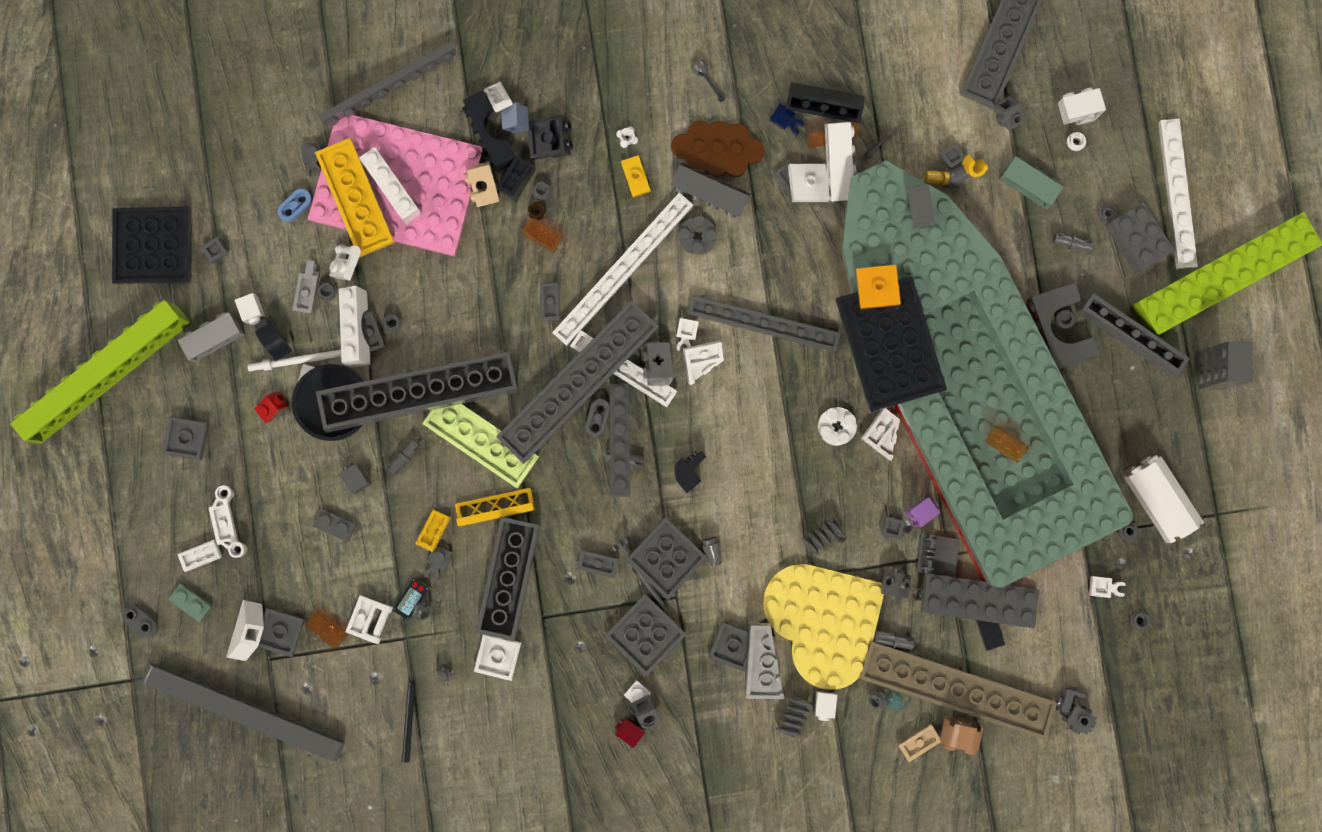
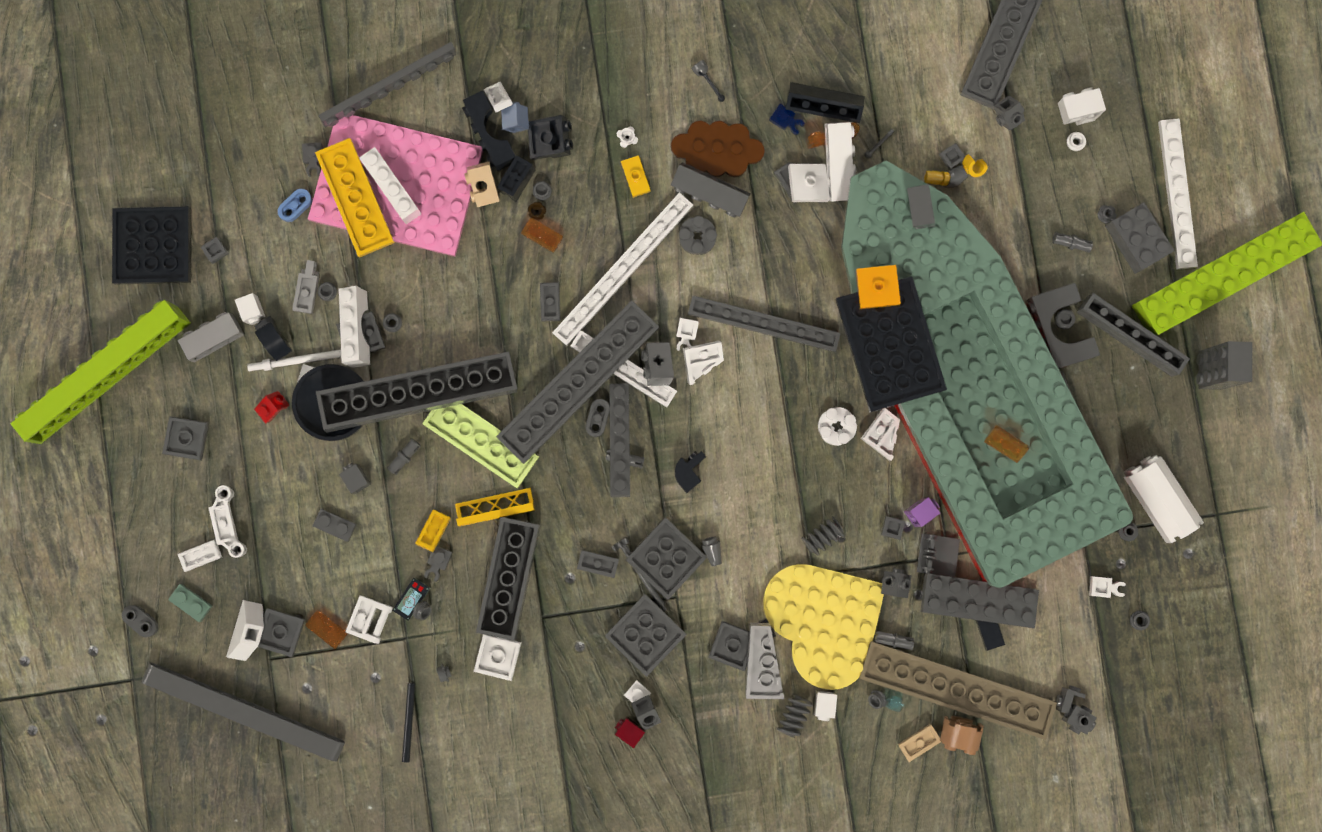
white plate [329,244,361,280] -> none
sand green brick [999,156,1063,210] -> none

